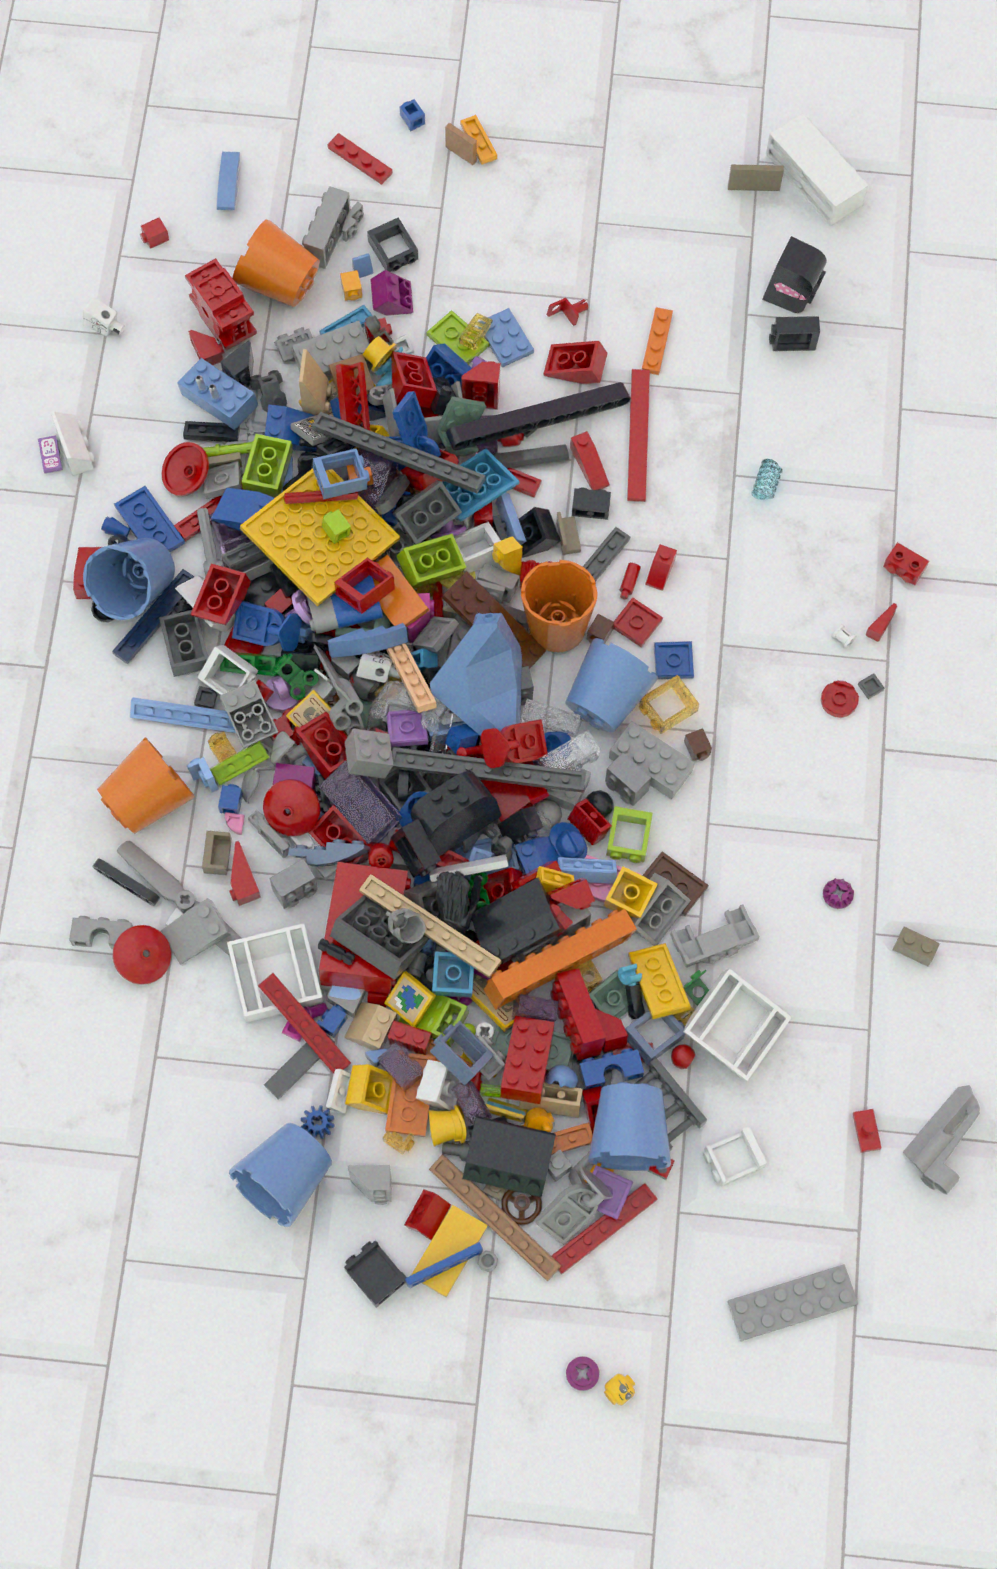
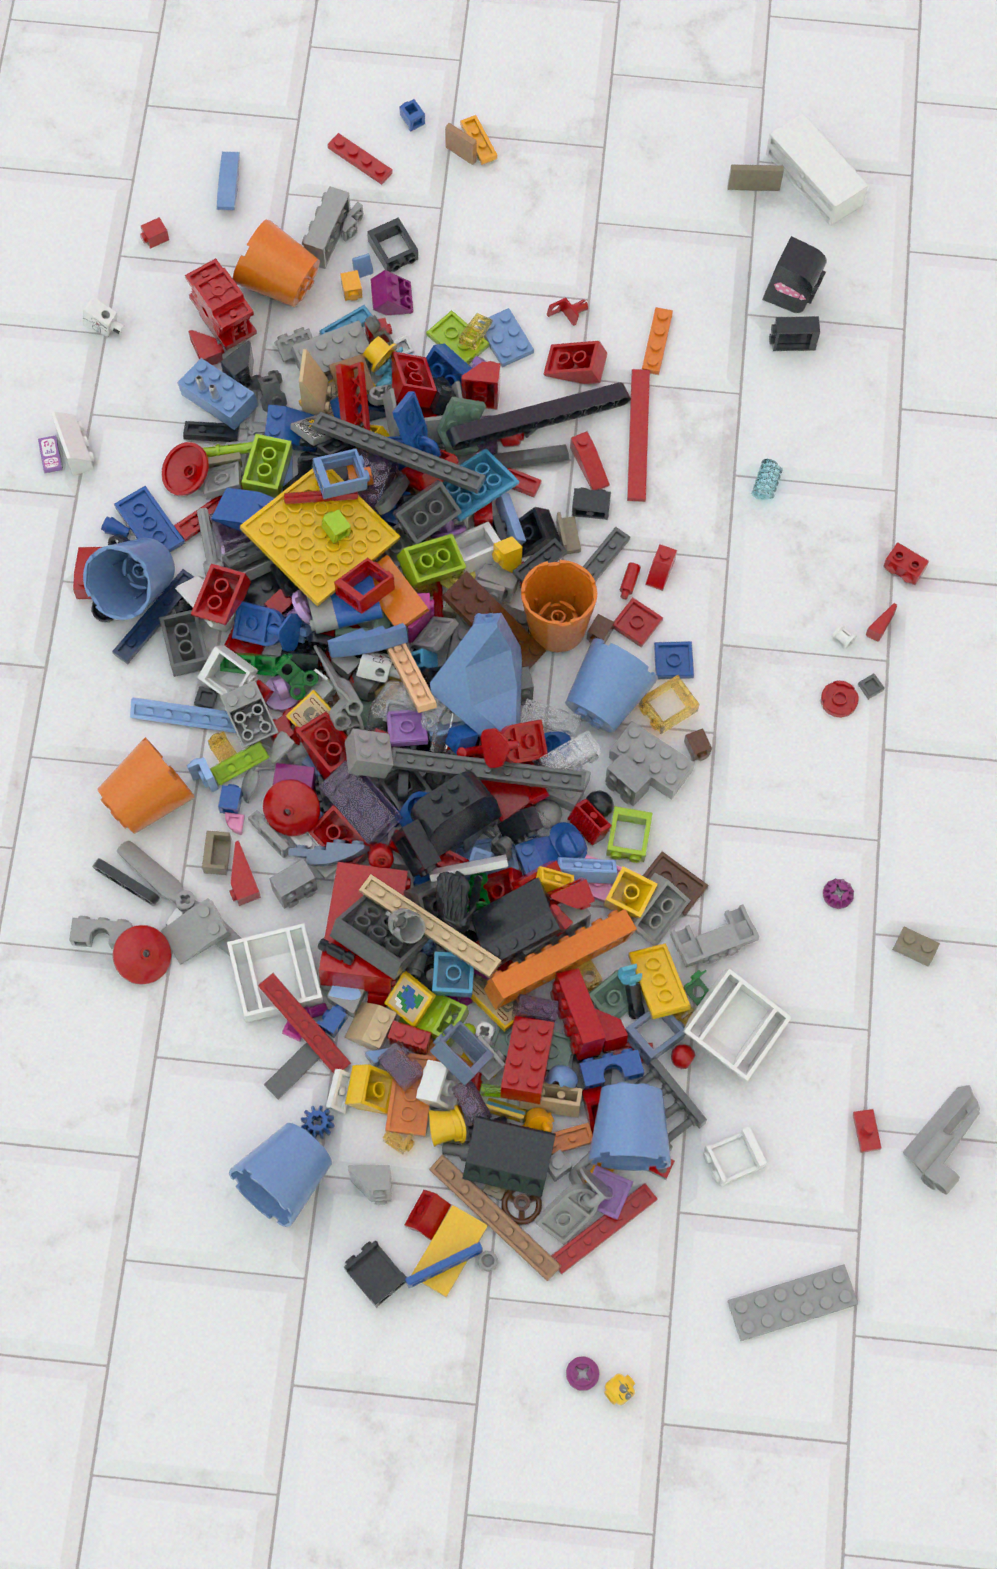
none -> black plate [513,538,567,583]

